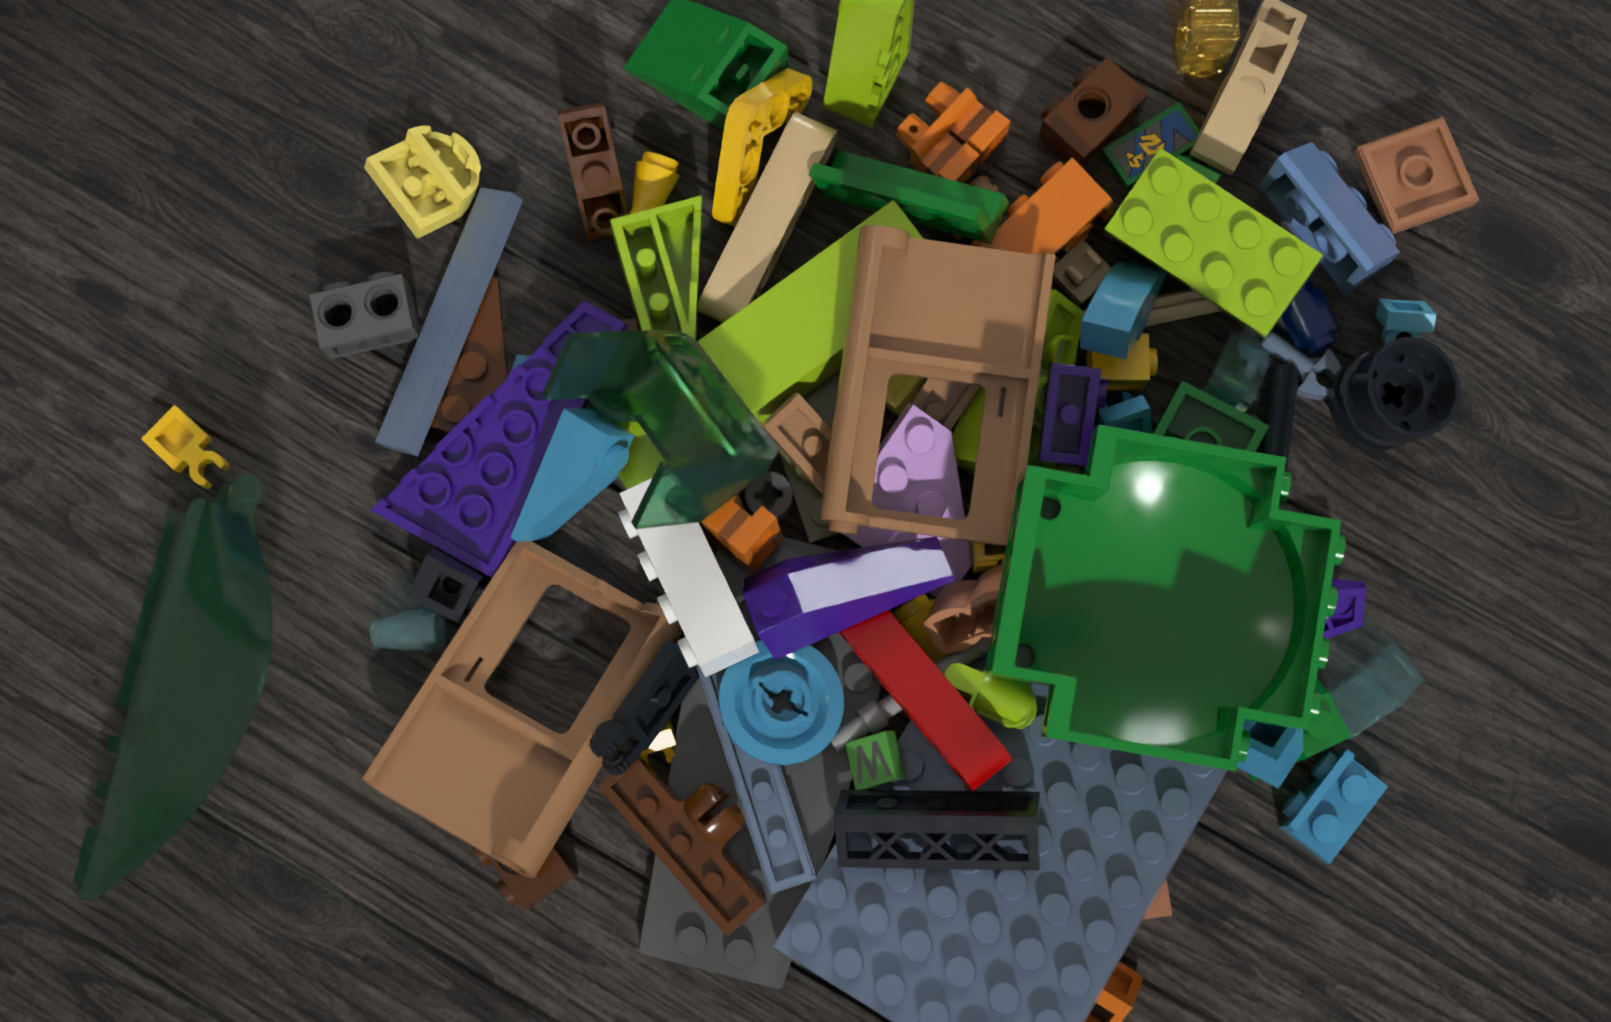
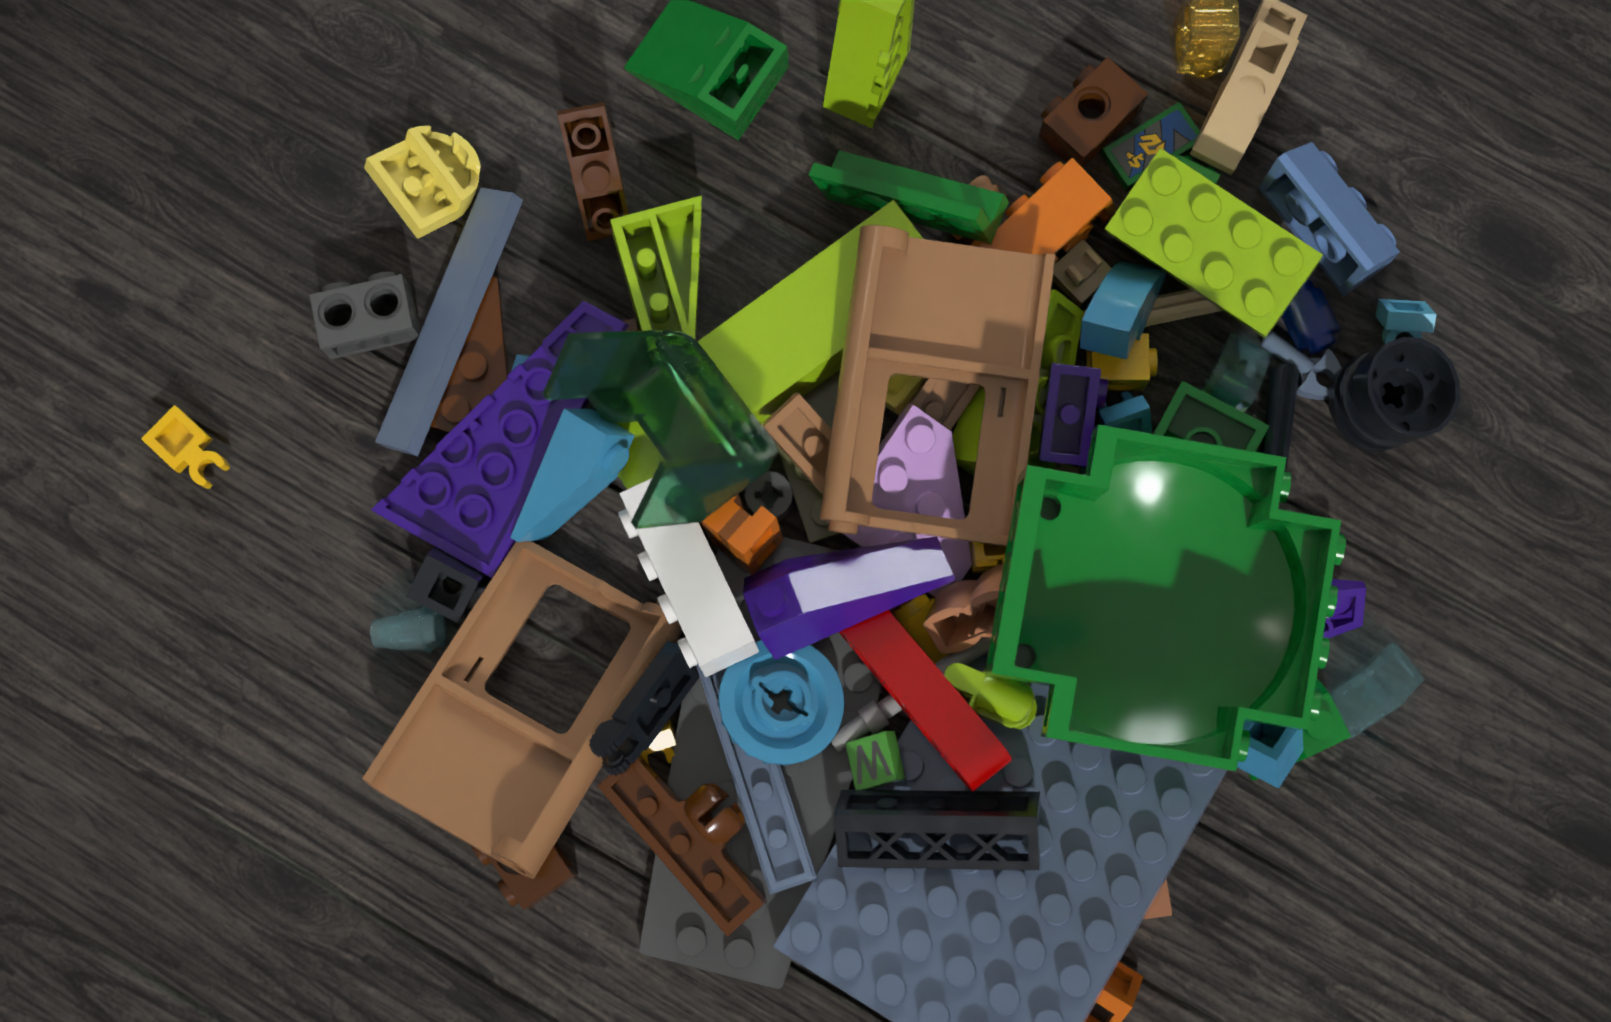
clear green windscreen [71,475,273,901] -> none
yellow cone [630,151,680,214] -> none
tan beam [697,112,838,323] -> none
yellow beam [712,68,813,228] -> none
orange hips [897,81,1011,183] -> none
dark azure bracket [1279,748,1388,864] -> none
nougat plate [1353,117,1479,234] -> none

